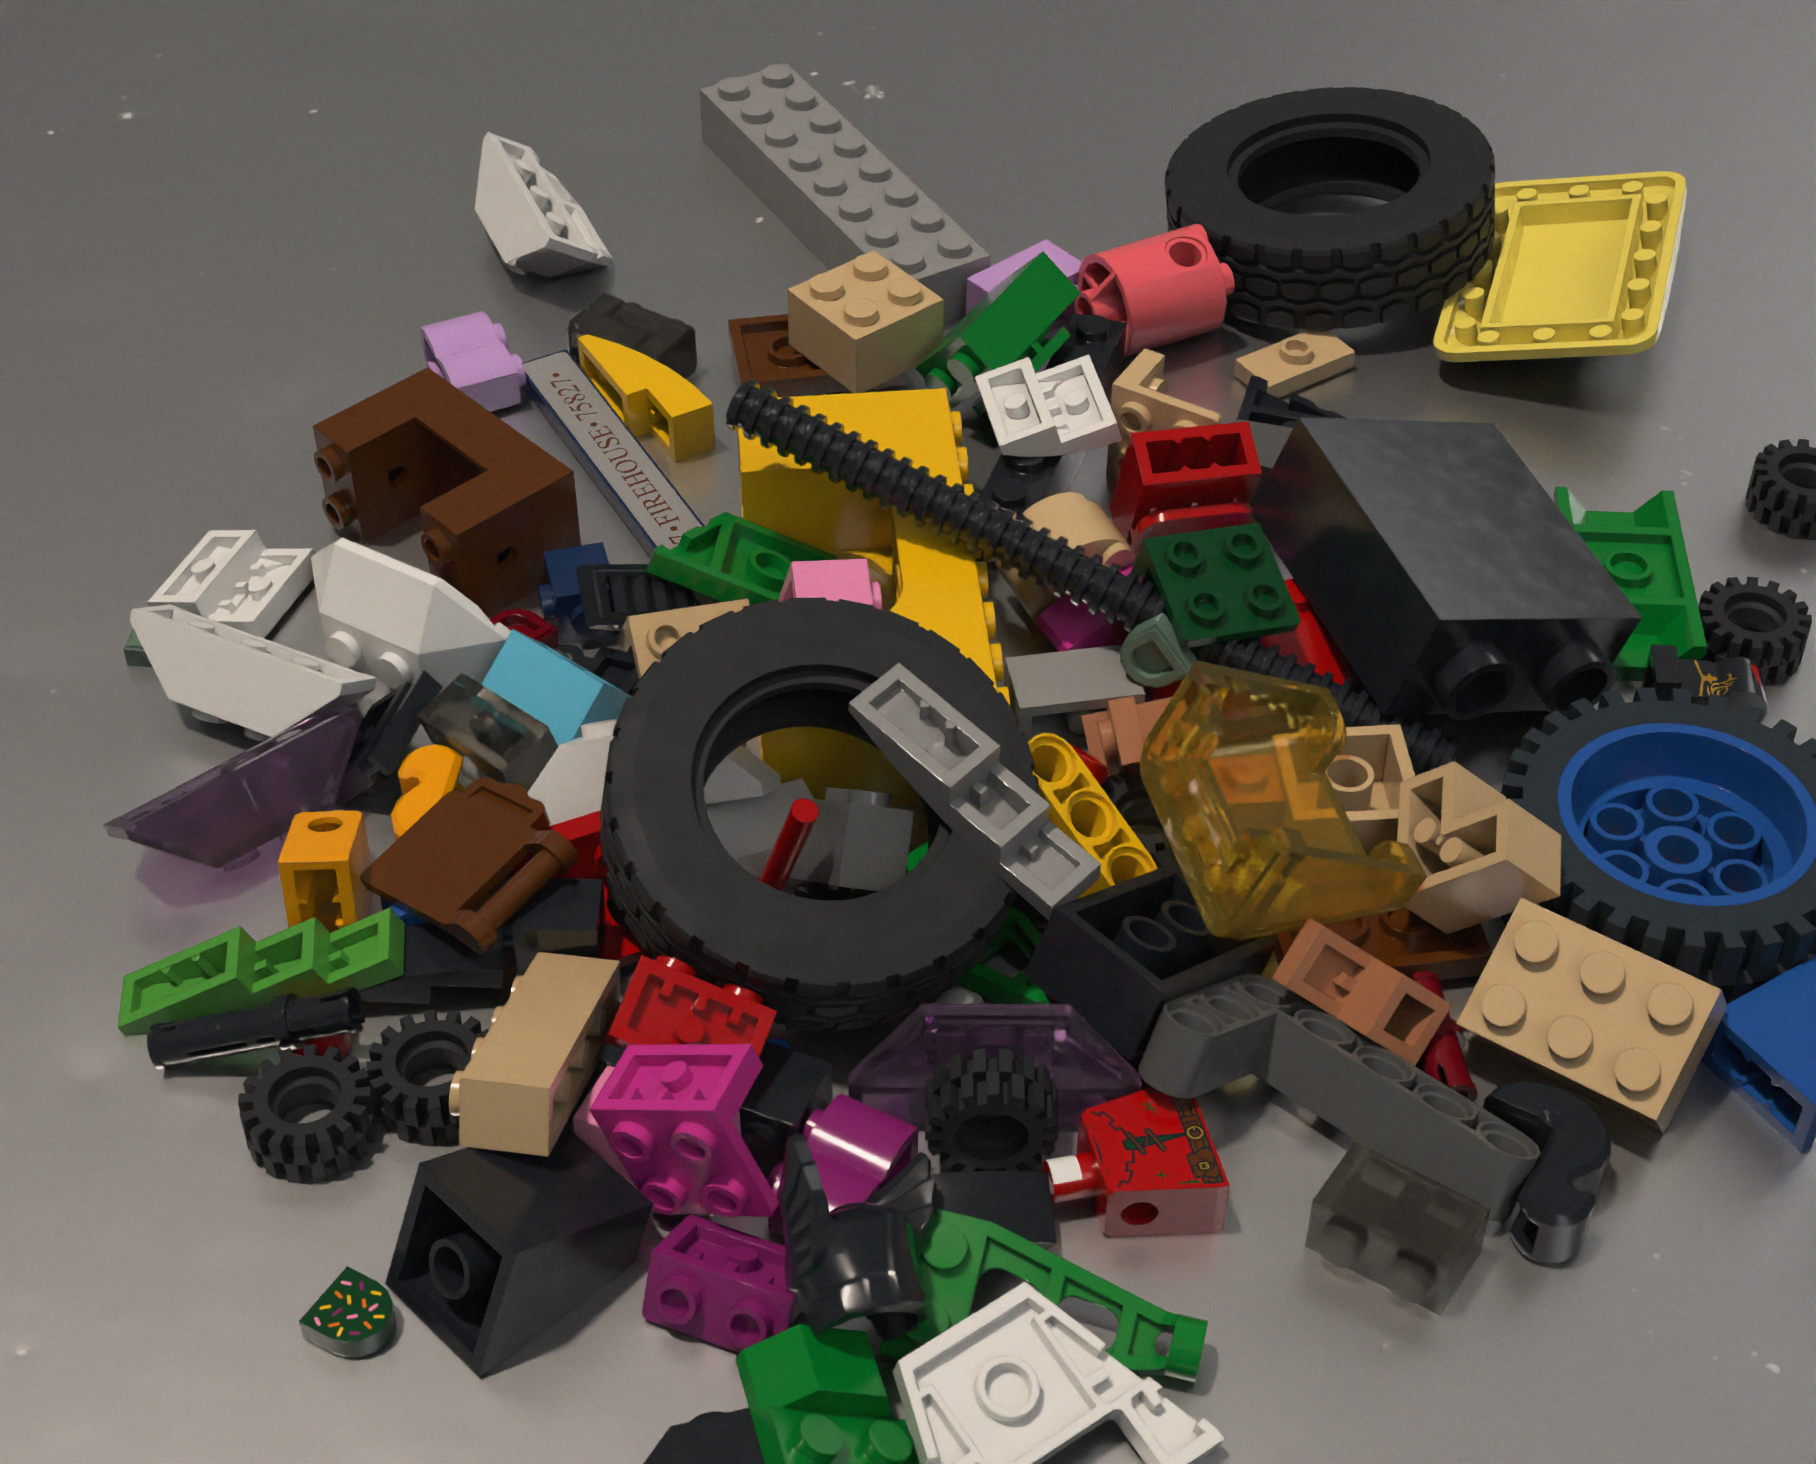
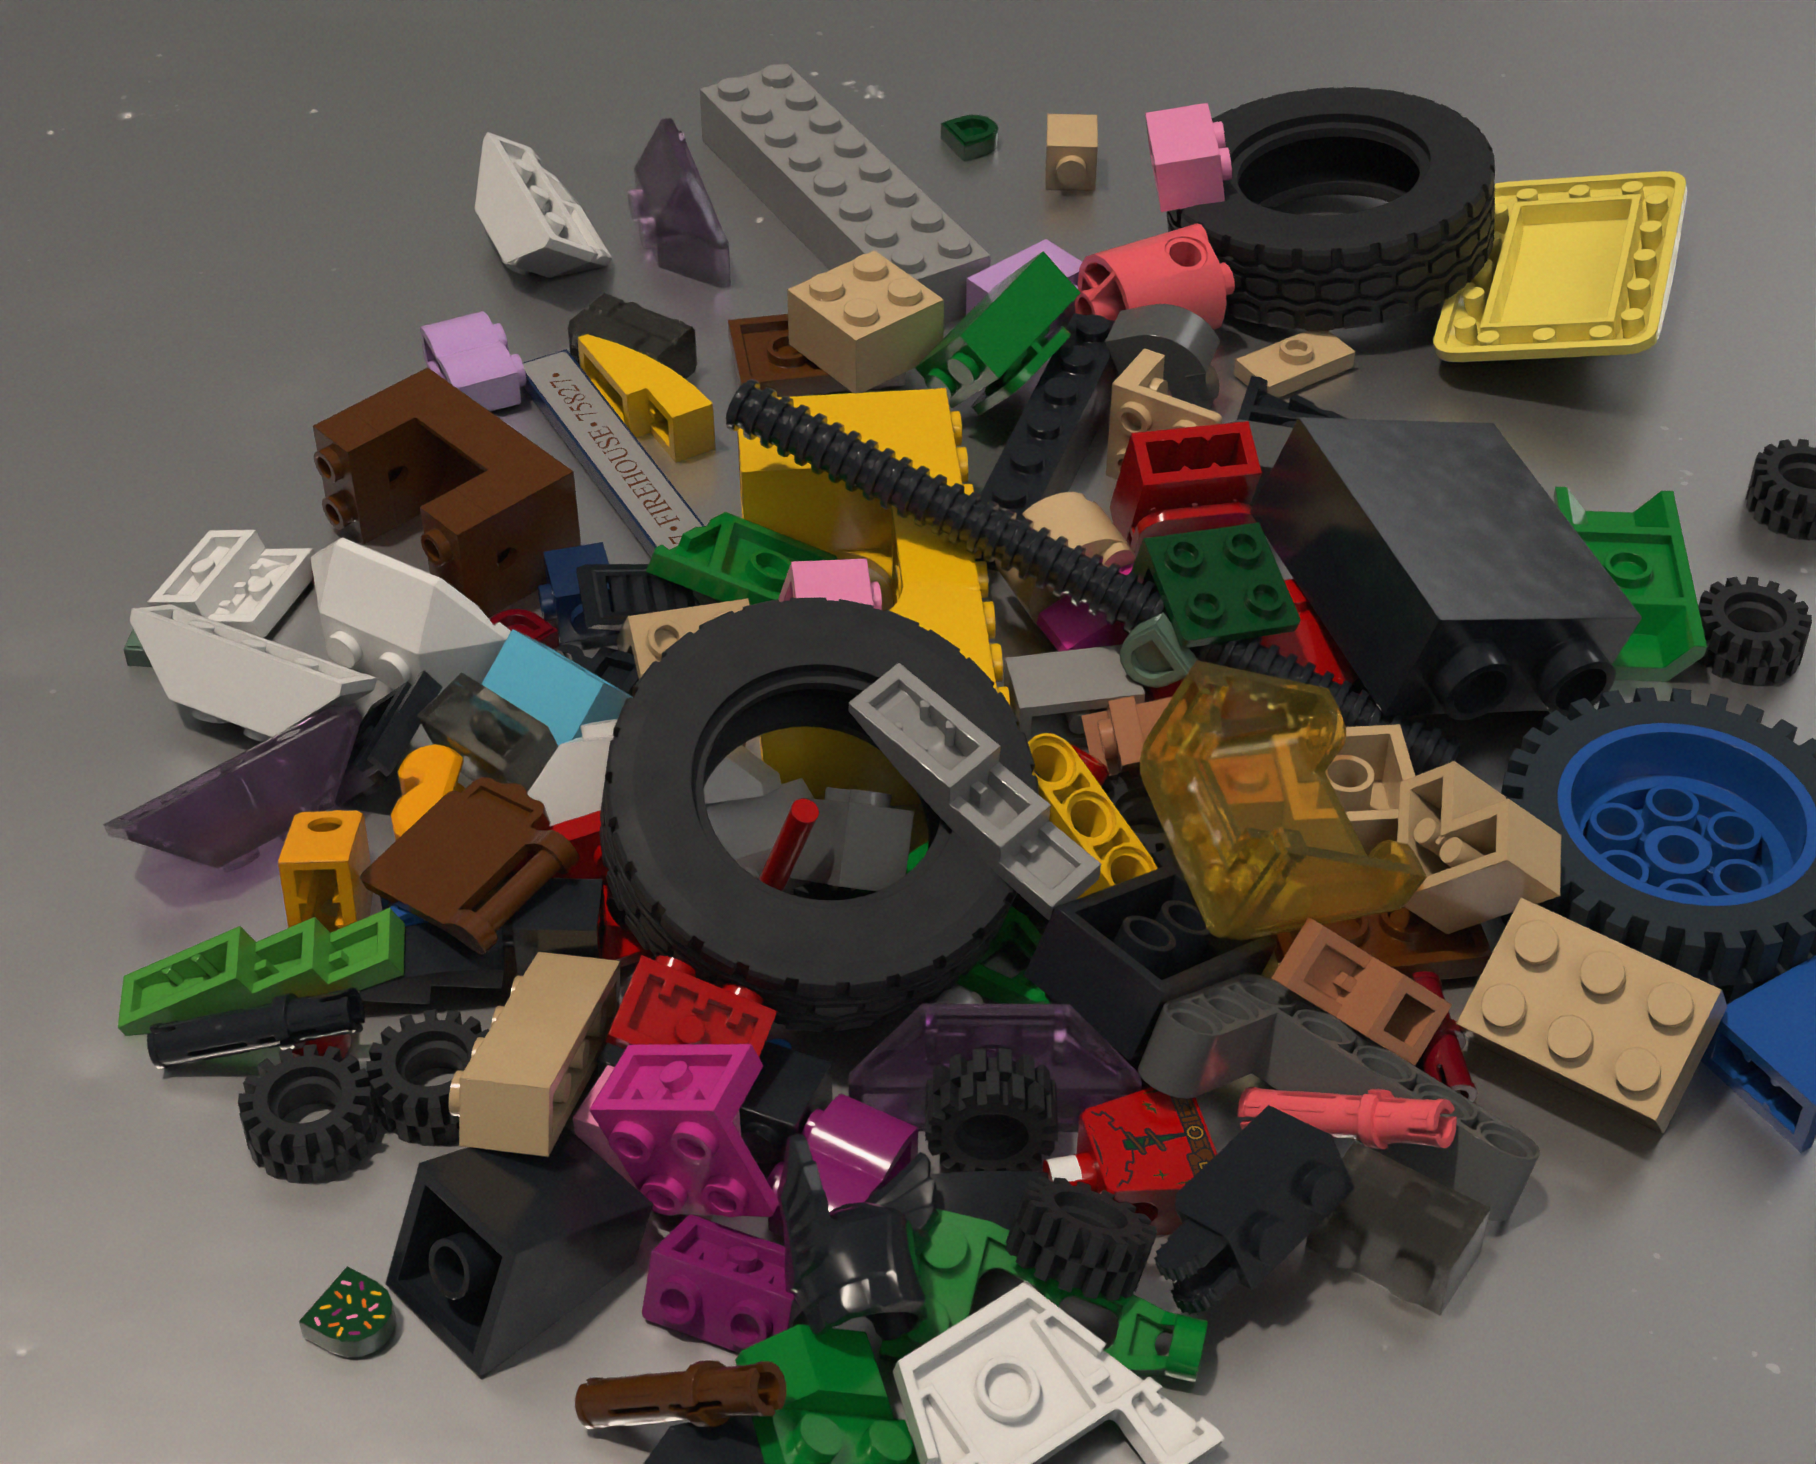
white slope [975,355,1122,457] -> none
black animal [1483,1081,1611,1263] -> none
black leg [1641,644,1767,722] -> none
none -> reddish brown pin [575,1360,786,1430]
none -> clear purple wedge [628,118,731,288]
none -> dark green tile [941,115,999,161]
none -> black tyre [1005,1177,1157,1300]
none -> tan brick [1045,114,1098,190]
none -> dark grey brick [1105,304,1220,410]
none -> bright pink brick [1145,103,1233,212]
none -> black hinge [1154,1105,1355,1315]
none -> coral pin [1237,1087,1457,1150]

